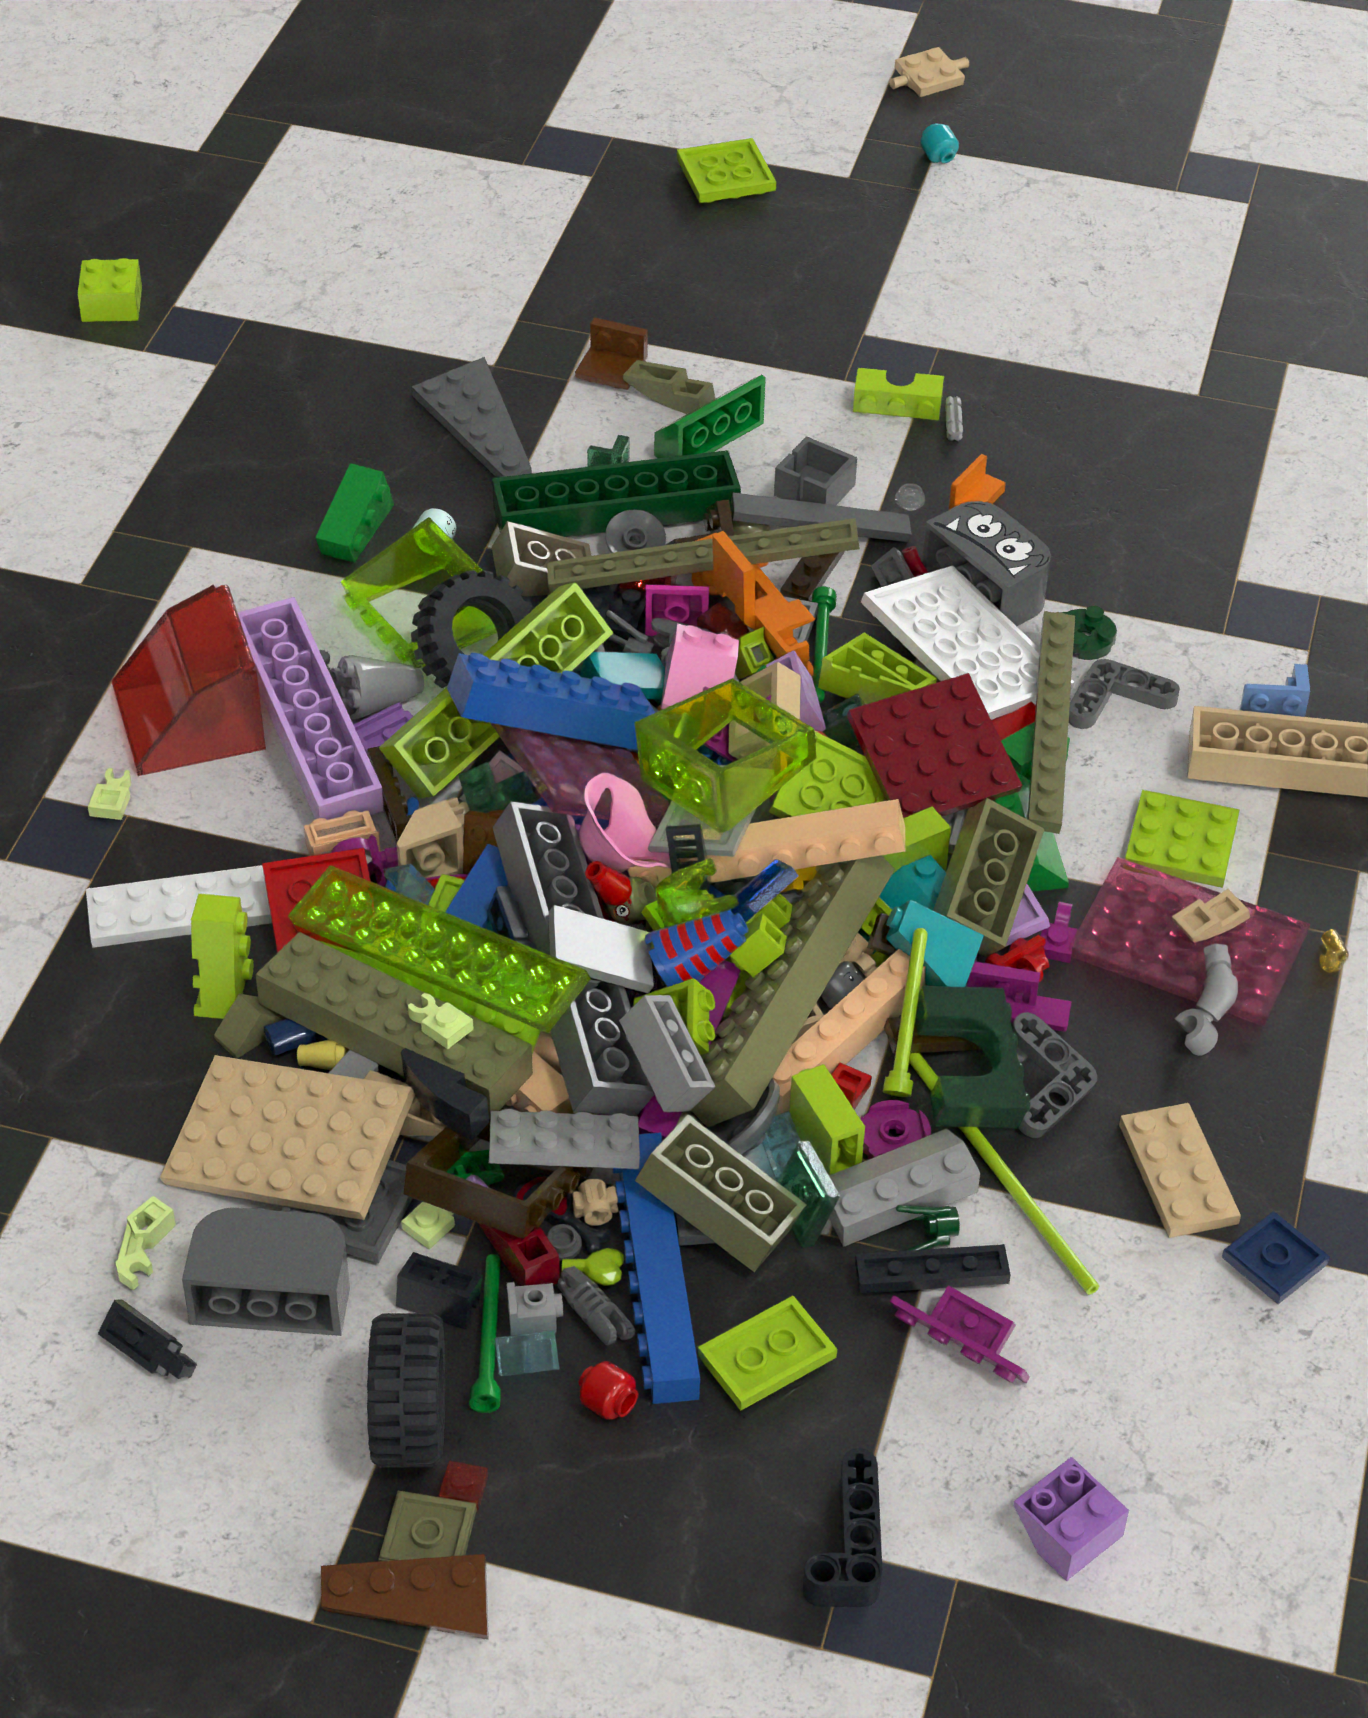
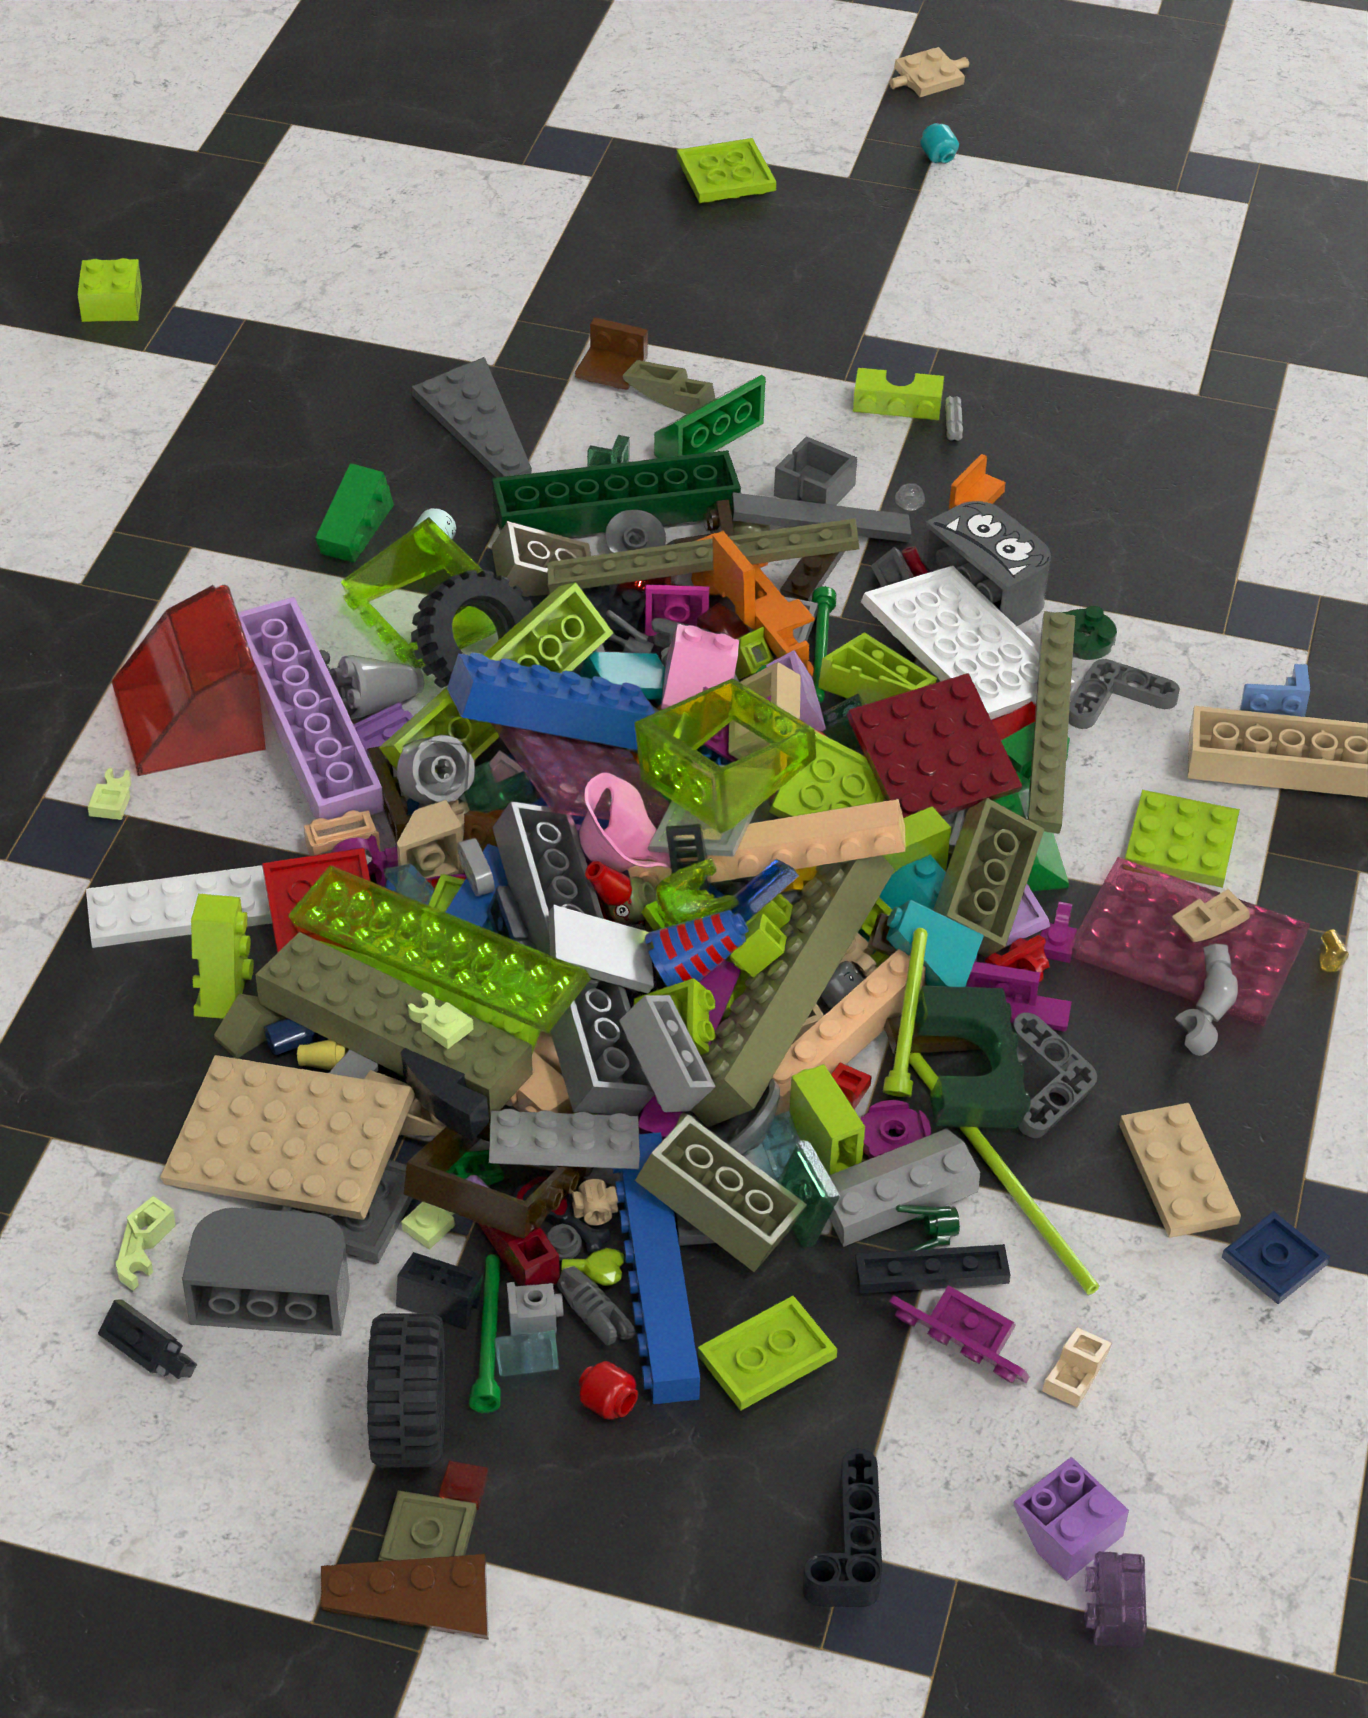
none -> light grey brick [397,735,475,804]
none -> light grey beam [457,838,495,896]
none -> tan slope [1042,1327,1112,1407]
none -> clear purple brick [1084,1551,1147,1648]

